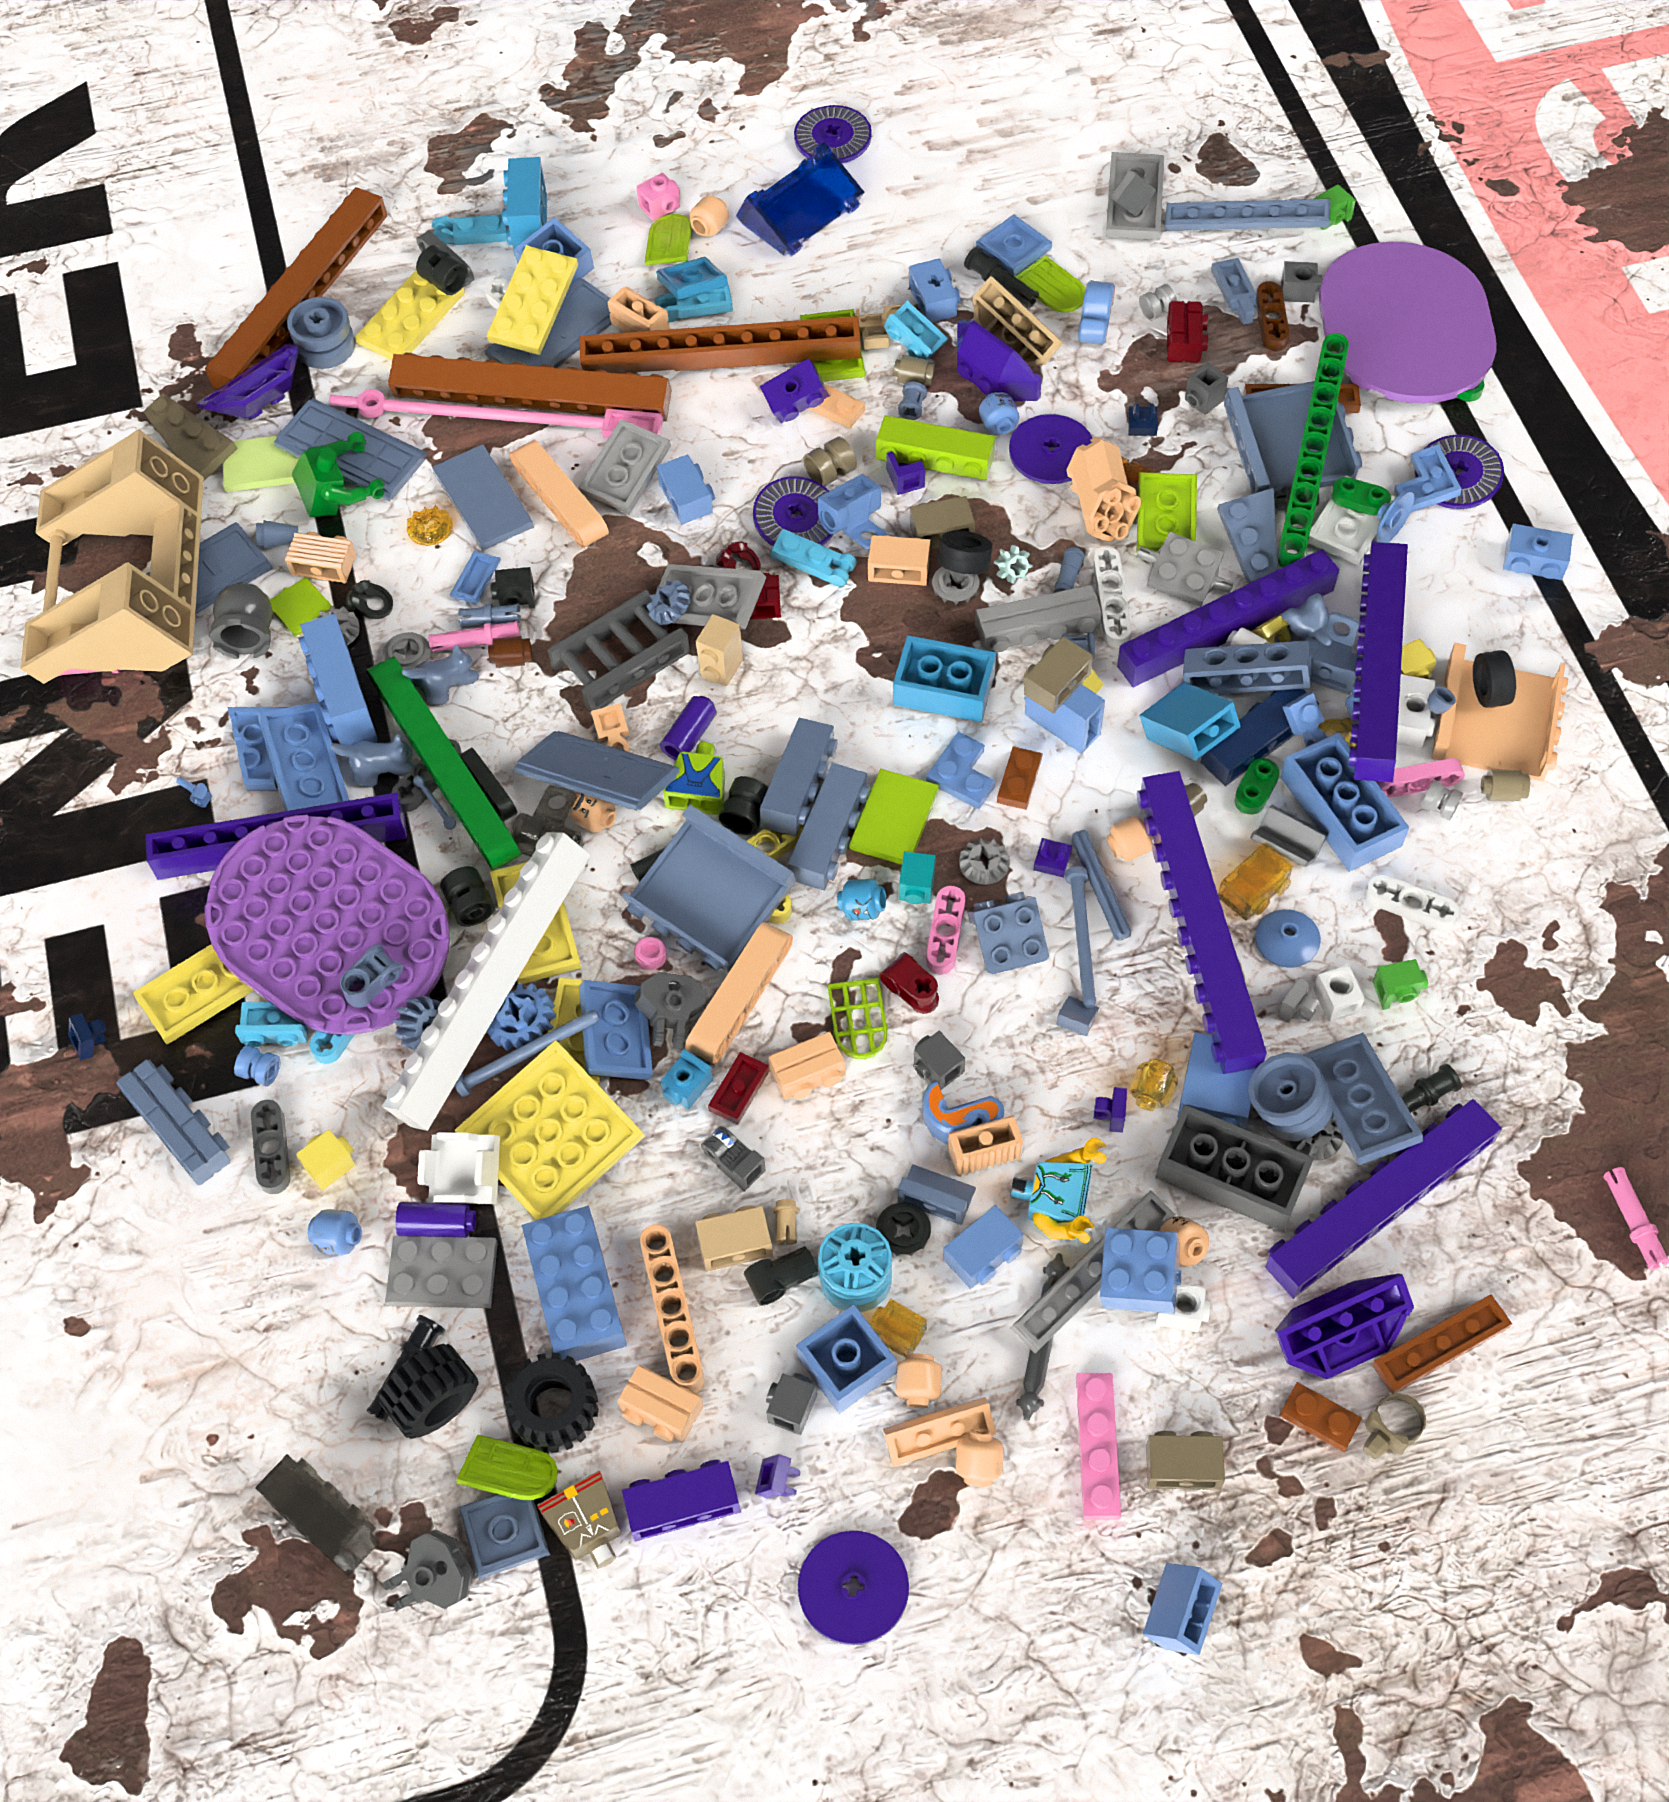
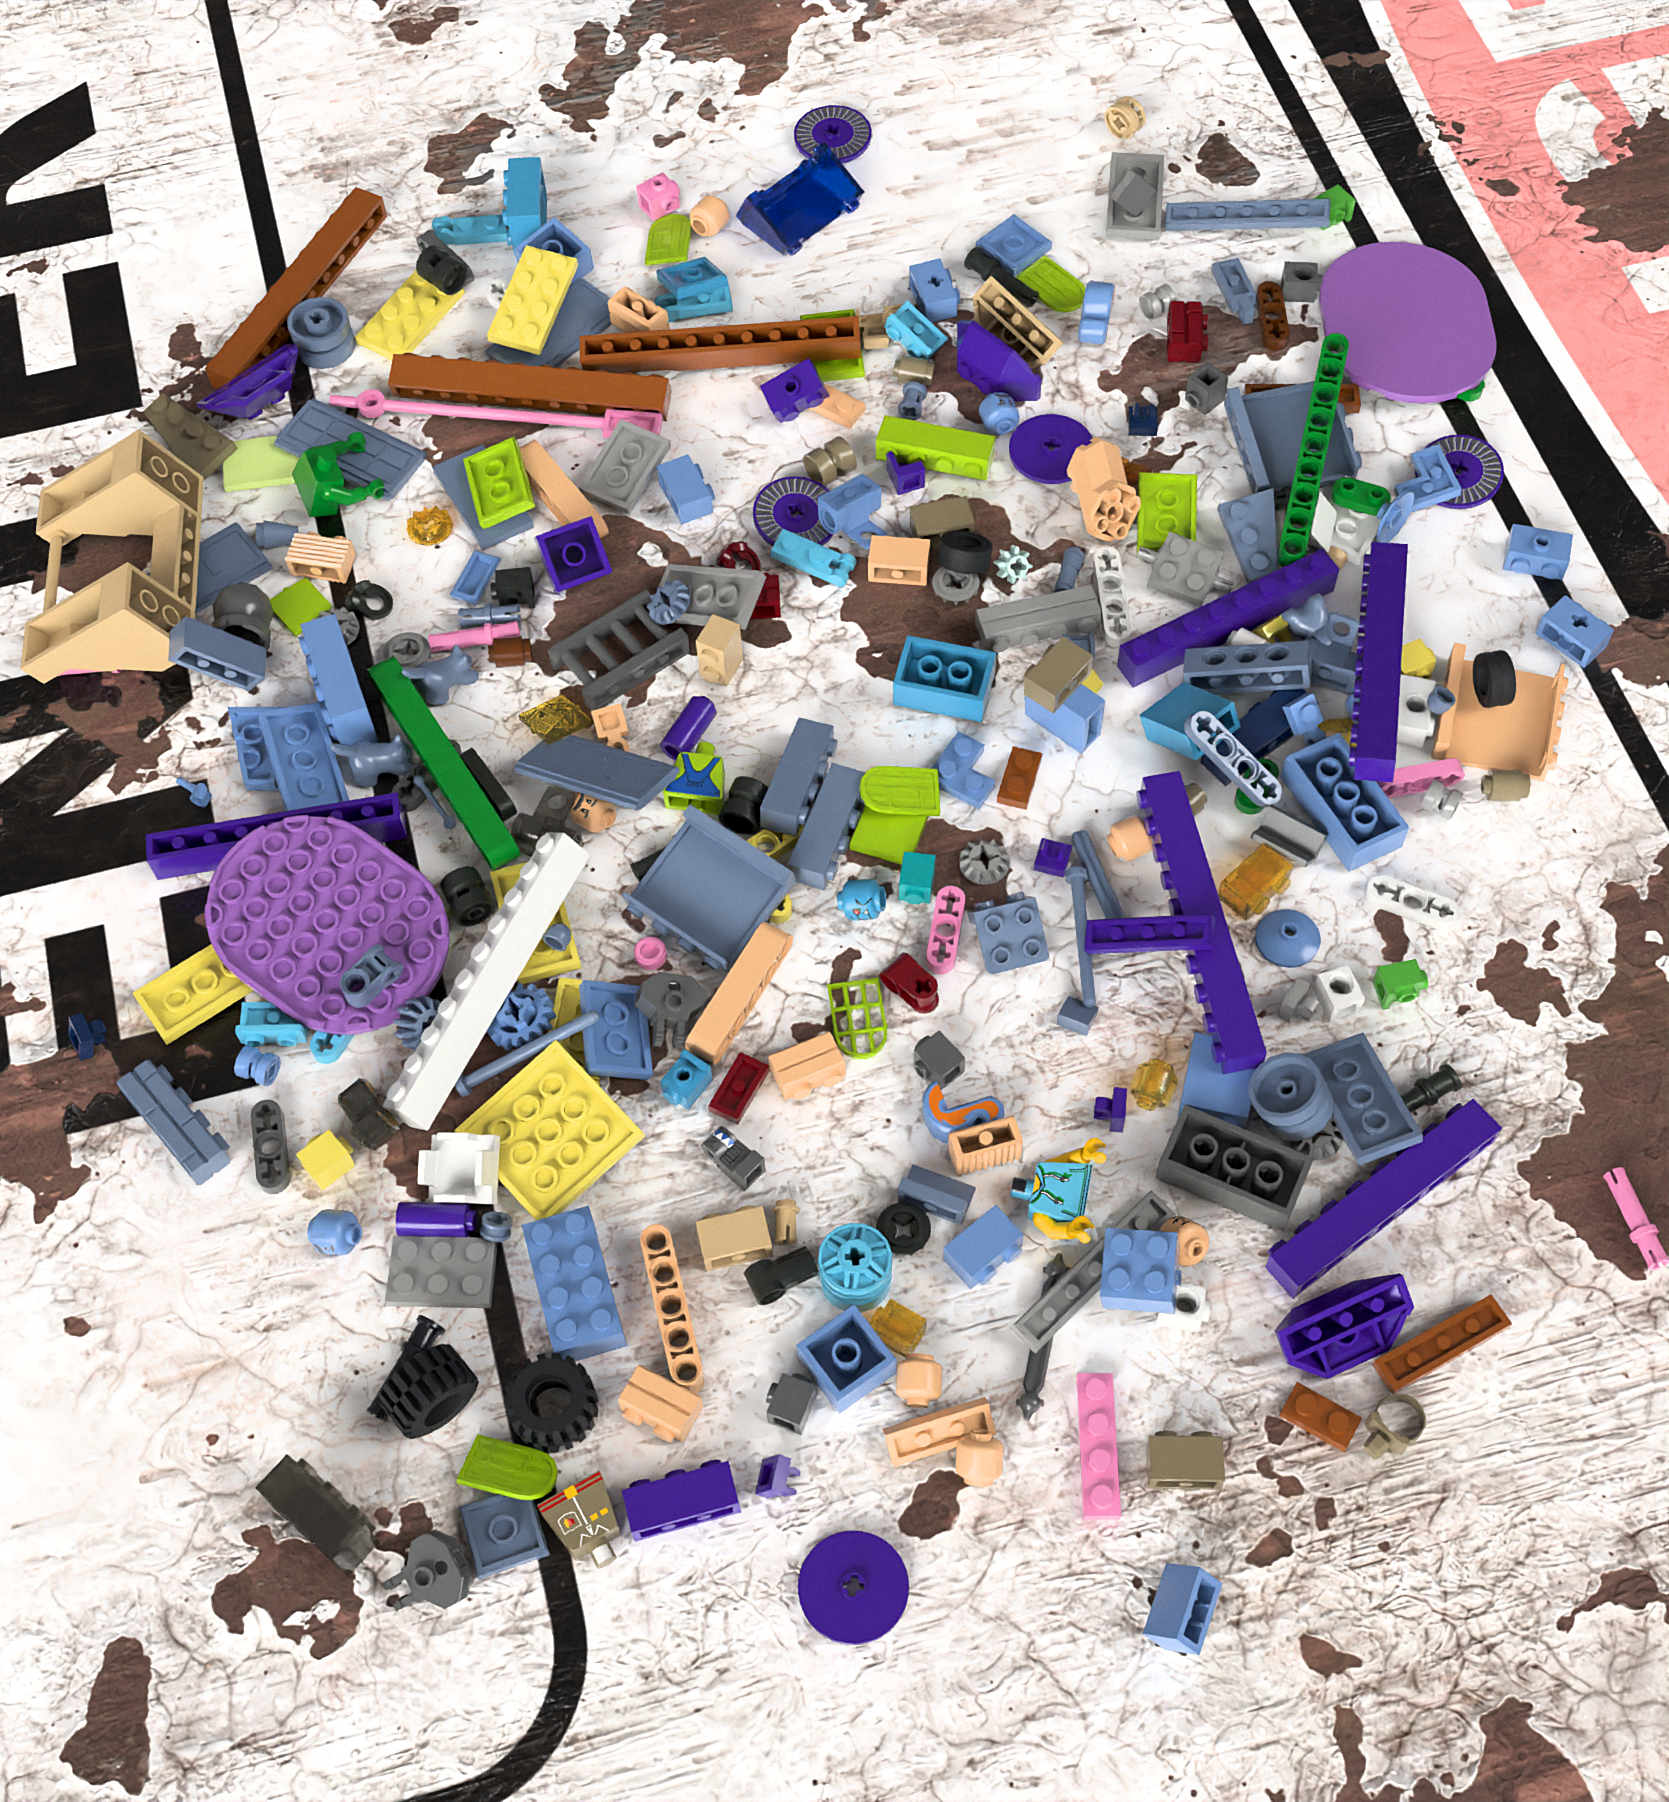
none -> sand blue brick [168,616,266,691]
none -> clear smoke animal [337,1078,399,1151]
none -> lime tile [463,436,535,530]
none -> sand blue bush [480,1211,513,1242]
none -> clear yellow piece [519,694,592,745]
none -> dark purple brick [534,516,612,594]
none -> sand blue hinge [543,923,571,951]
none -> lime window [859,766,941,816]
none -> dark purple tile [1084,914,1216,954]
none -> tan wheel [1104,96,1146,140]
none -> beam [1184,711,1282,807]
none -> white sticker [1311,492,1337,553]
none -> tan hinge [1325,546,1348,569]
none -> medium blue brick [1536,595,1614,668]

